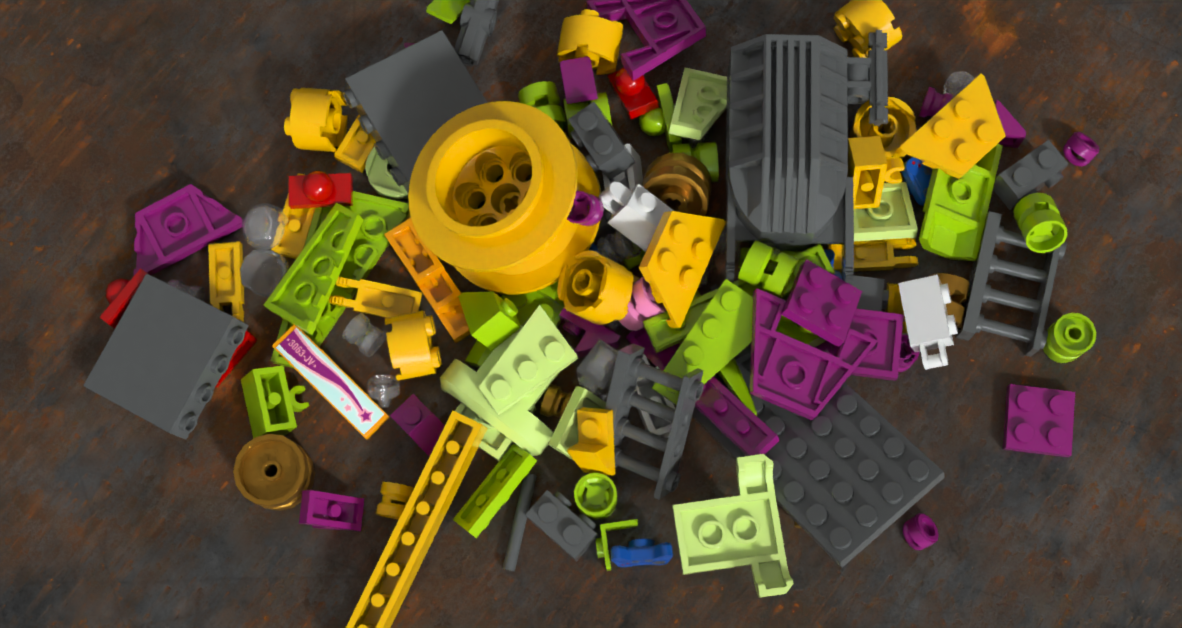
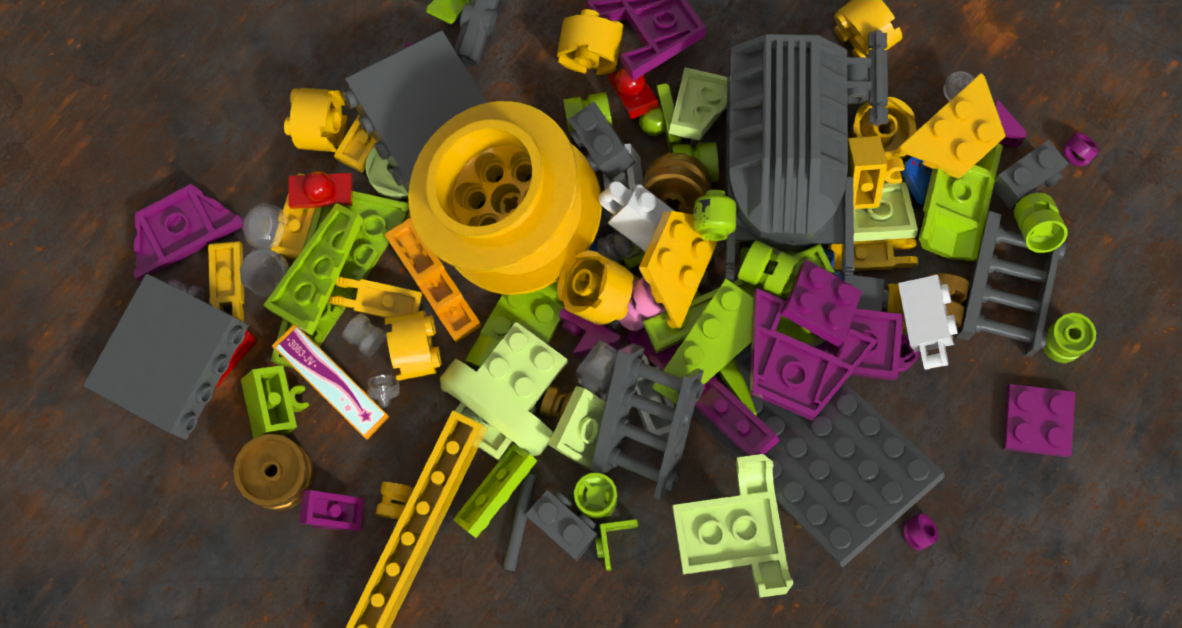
red tile [100,268,148,329] -> none
magenta slope [390,394,445,457] -> none
lime slope [458,291,521,351] -> none
yellowish green wing [479,305,578,415] -> none
lime wheel [518,81,567,130] -> none
magenta slope [560,56,598,104] -> none
magenta wheel [567,191,604,226] -> none
yellow slope [567,407,615,476] -> none
blue piece [610,539,673,567] -> none
magenta wheel [918,87,953,118] -> none
none -> lime head [693,190,736,241]

